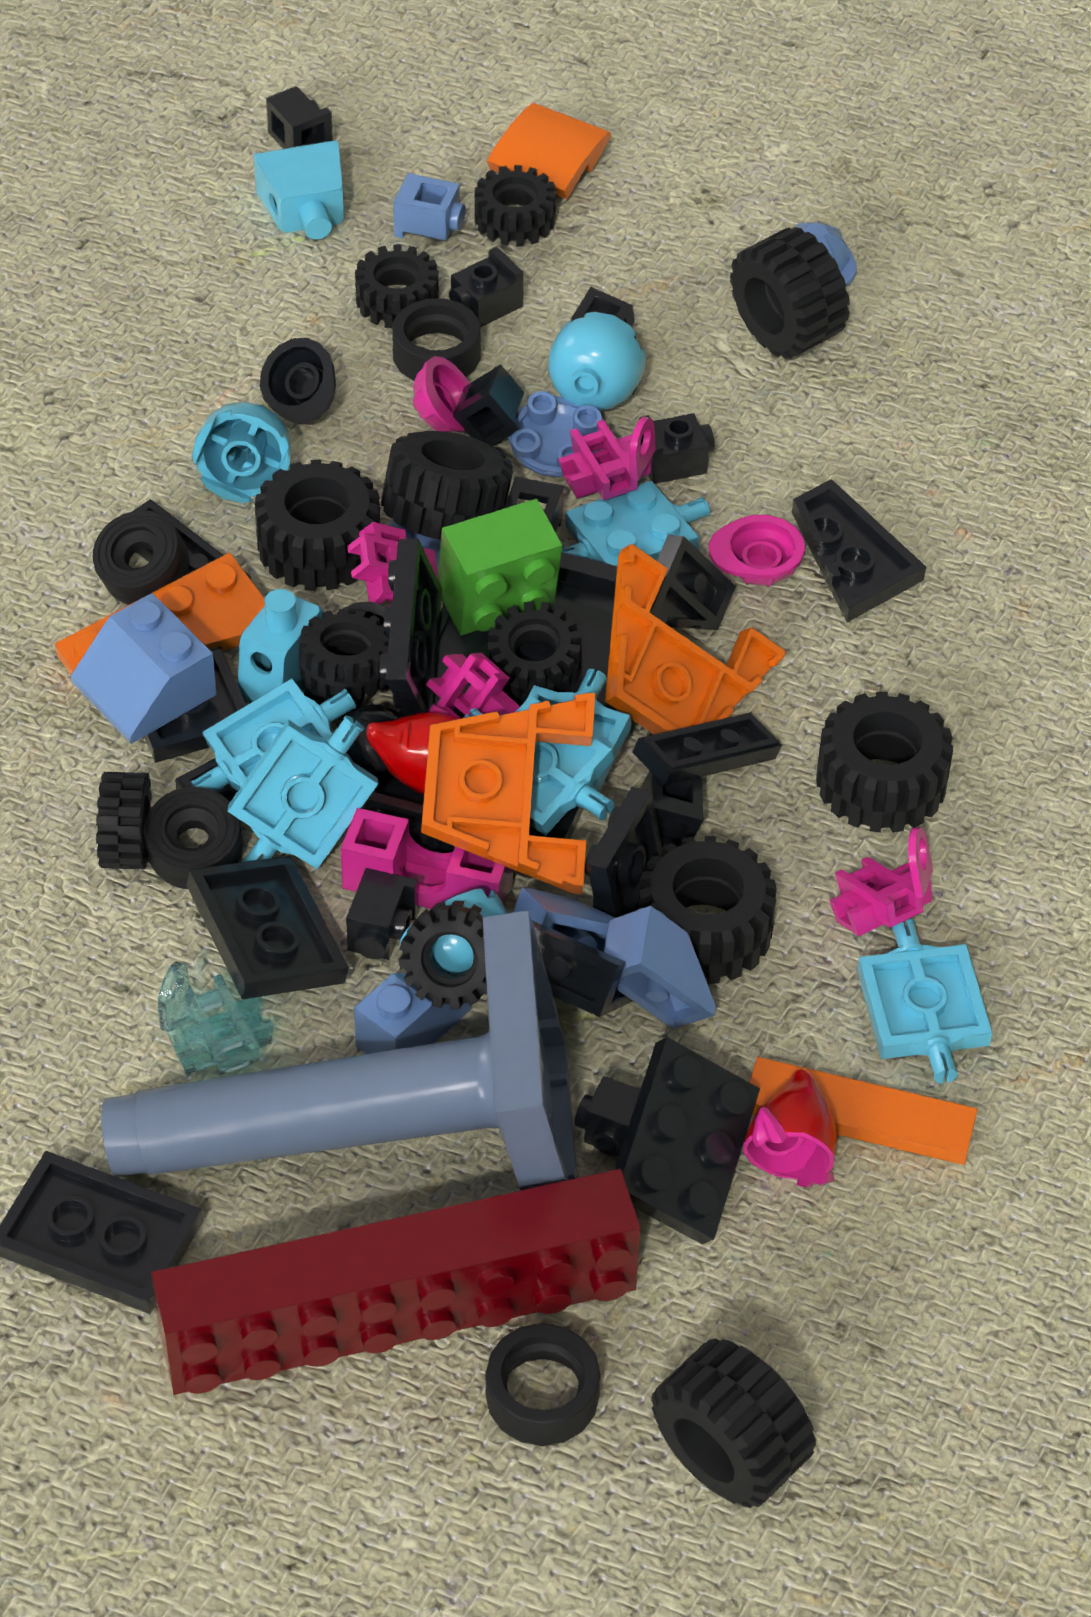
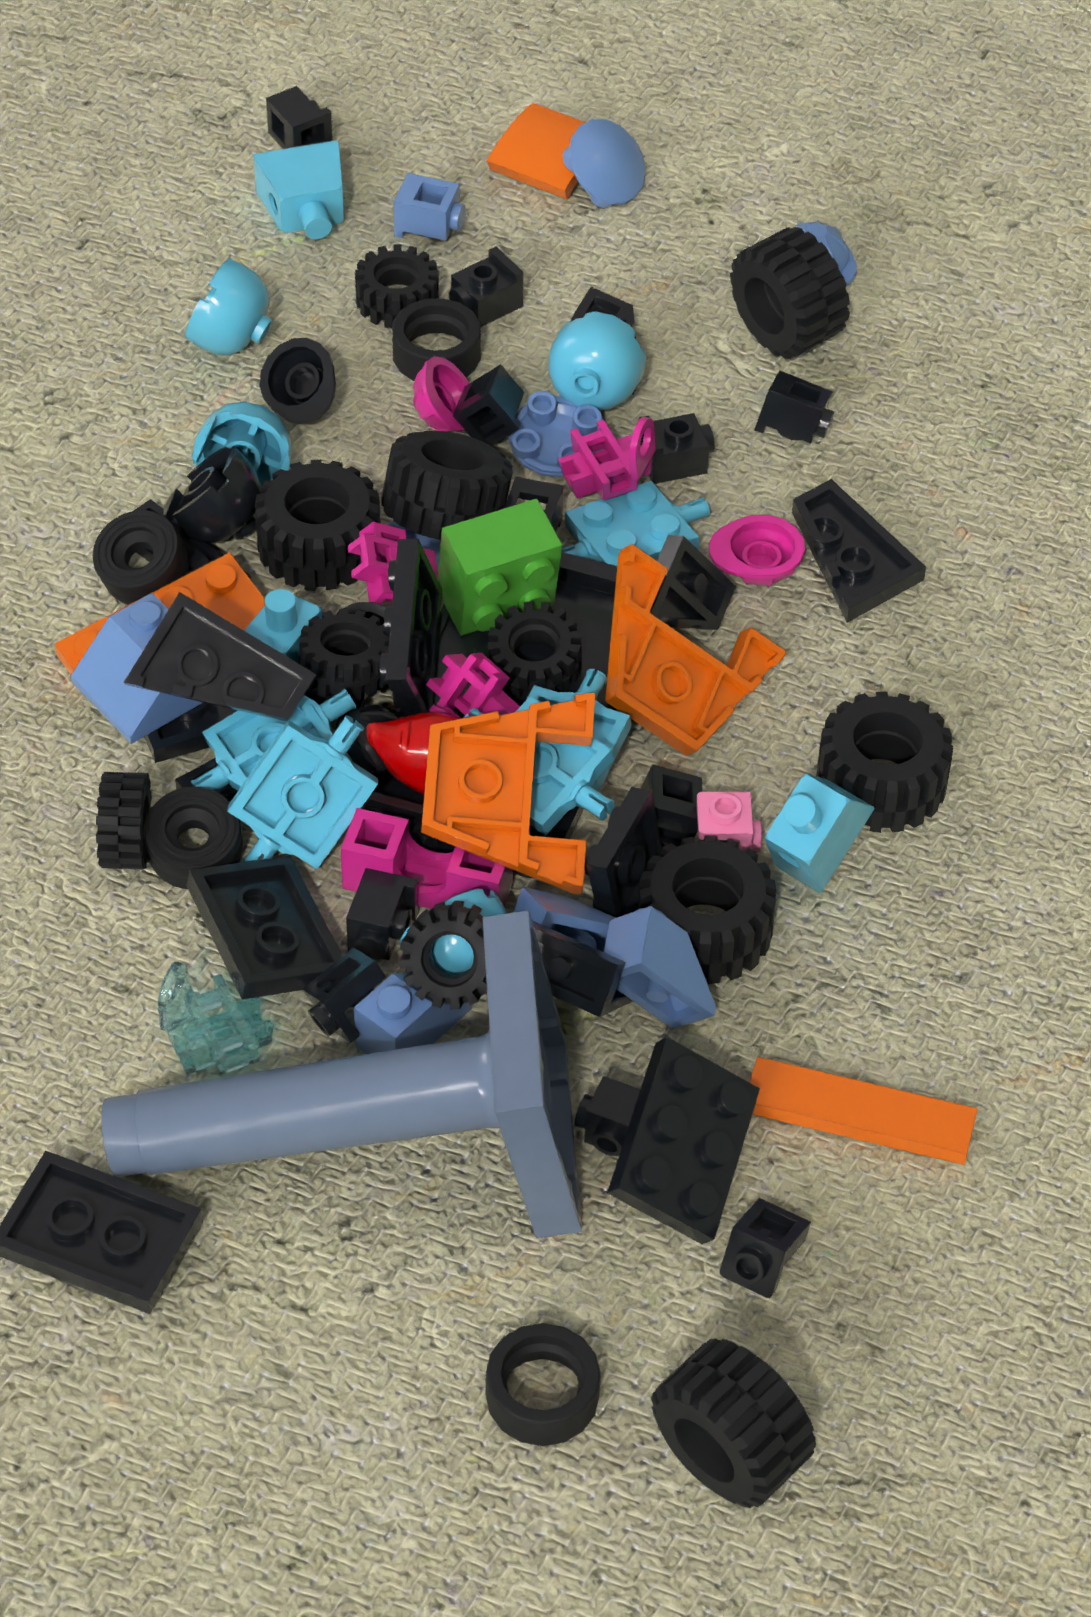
dark red brick [151,1169,640,1395] -> none
black tyre [474,165,556,247] -> none
black tile [632,713,782,786] -> none
hat [743,1069,837,1188] -> none
dark pink piece [829,827,933,936] -> none
medium azure plate [857,918,992,1084] -> none
none -> black wing [124,592,317,721]
none -> black cylinder [163,446,261,544]
none -> medium azure cylinder [185,258,273,355]
none -> black bracket [302,947,386,1043]
none -> medium blue dish [563,119,645,208]
none -> bright pink bracket [696,792,761,852]
none -> black bracket [720,1198,811,1298]
none -> black brick [754,371,835,443]
none -> medium azure torso [765,773,875,894]

